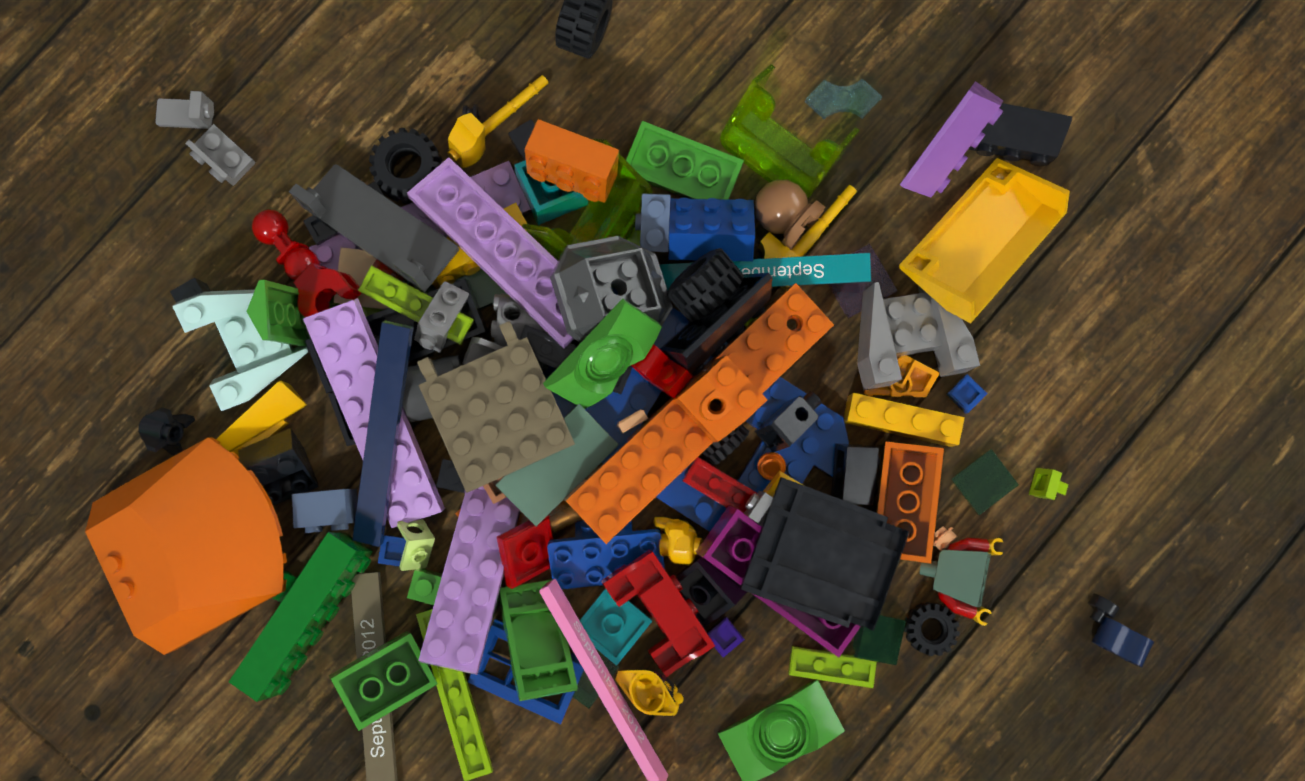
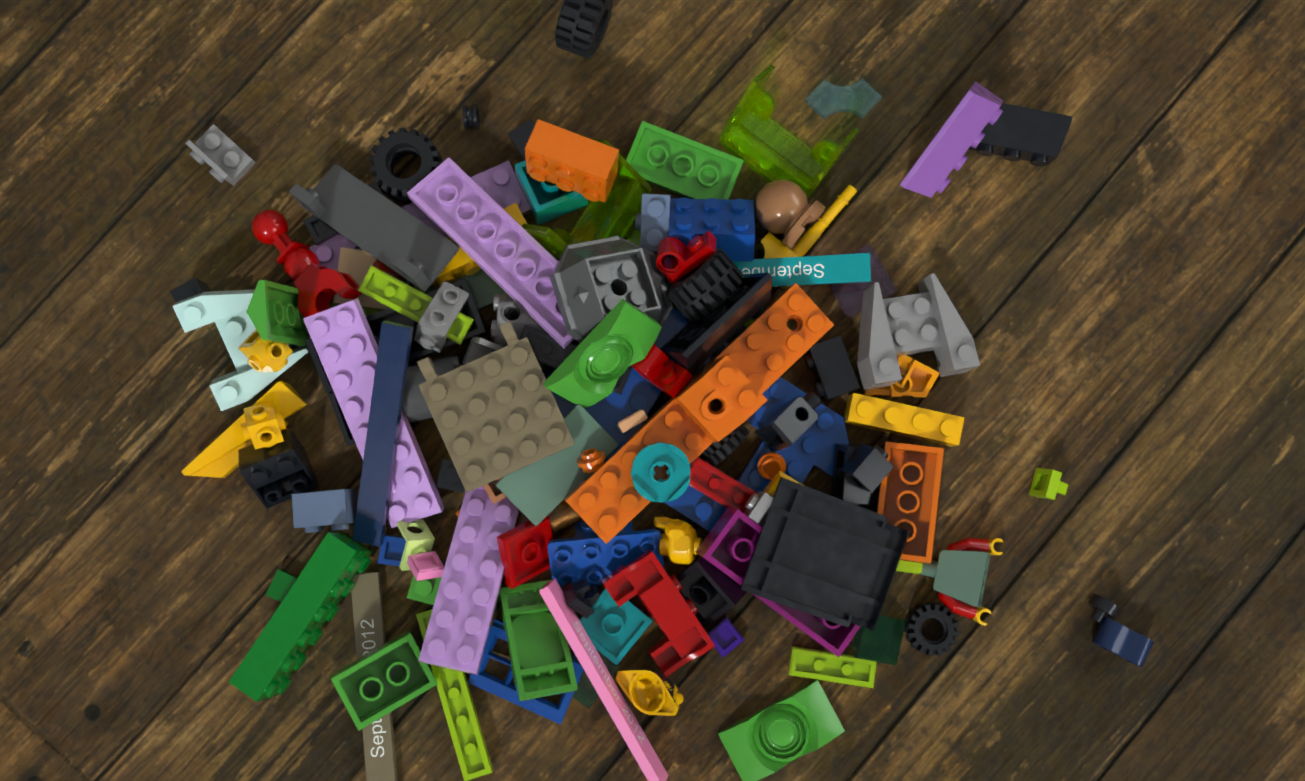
orange windscreen [85,437,287,655] -> none
black brick [138,407,195,456] -> none
light grey bracket [155,91,214,129] -> none
yellow piece [447,75,548,168] -> none
yellow slope [899,158,1070,324] -> none
light nougat plate [933,526,957,551] -> none
blue tile [946,374,988,414] -> none
clear green piece [951,449,1019,515] -> none
none -> yellow brick [238,329,293,372]
none -> yellow brick [241,401,287,450]
none -> bright pink tile [407,551,444,581]
none -> black tile [562,579,600,619]
none -> orange plate [577,448,606,473]
none -> teal plate [630,442,691,503]
none -> red plate [656,230,716,284]
none -> black brick [804,335,860,402]
none -> black brick [840,444,894,493]
none -> lime tile [896,560,923,574]

